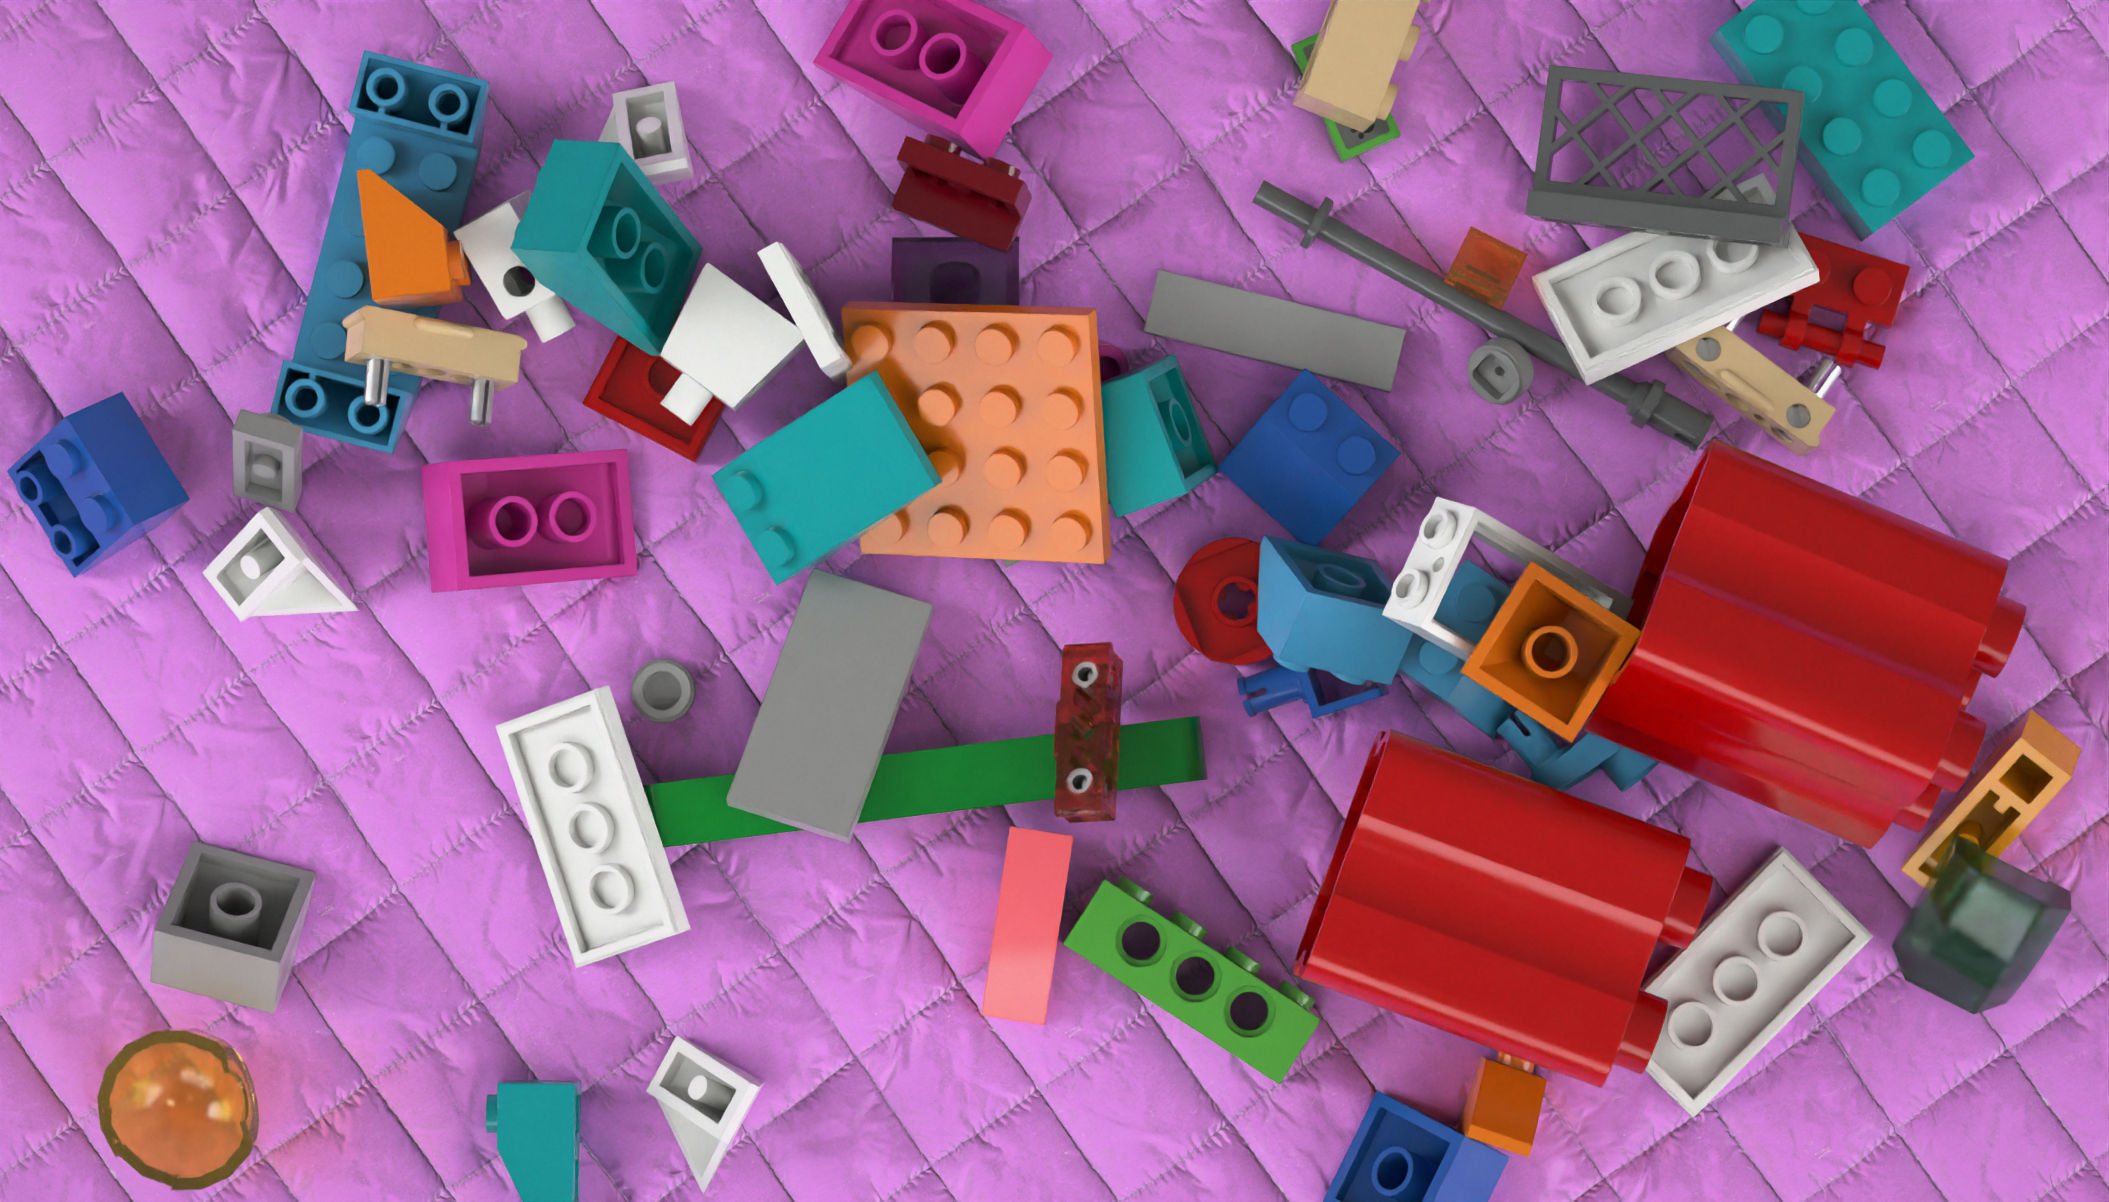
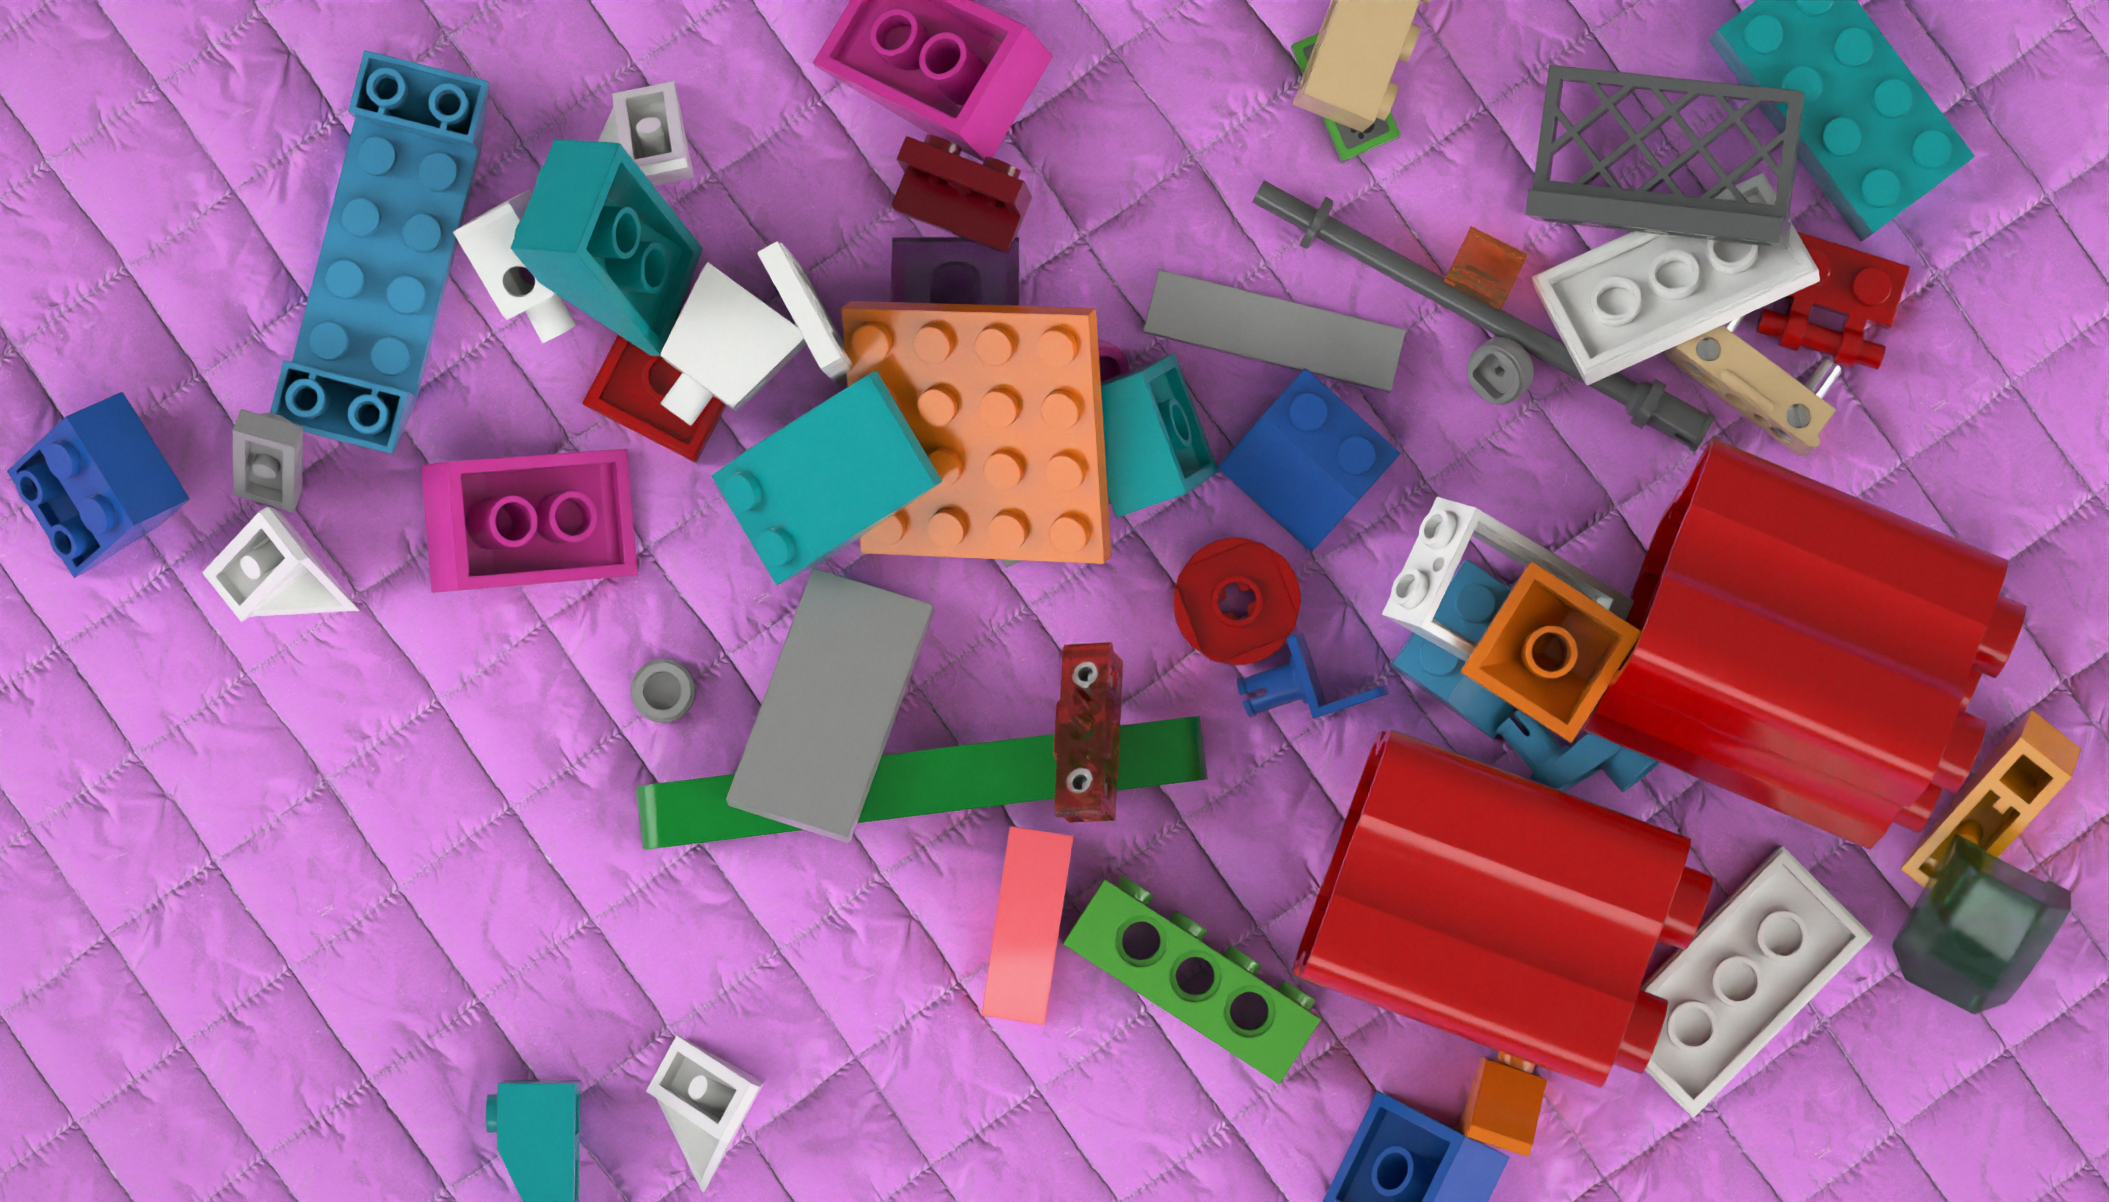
clear yellow cylinder [97,1028,259,1190] -> none
light grey slope [150,841,316,1014] -> none
tan piece [342,305,527,427] -> none
orange slope [357,169,472,311] -> none
white tile [495,686,691,968] -> none
dark azure slope [1257,534,1414,685] -> none

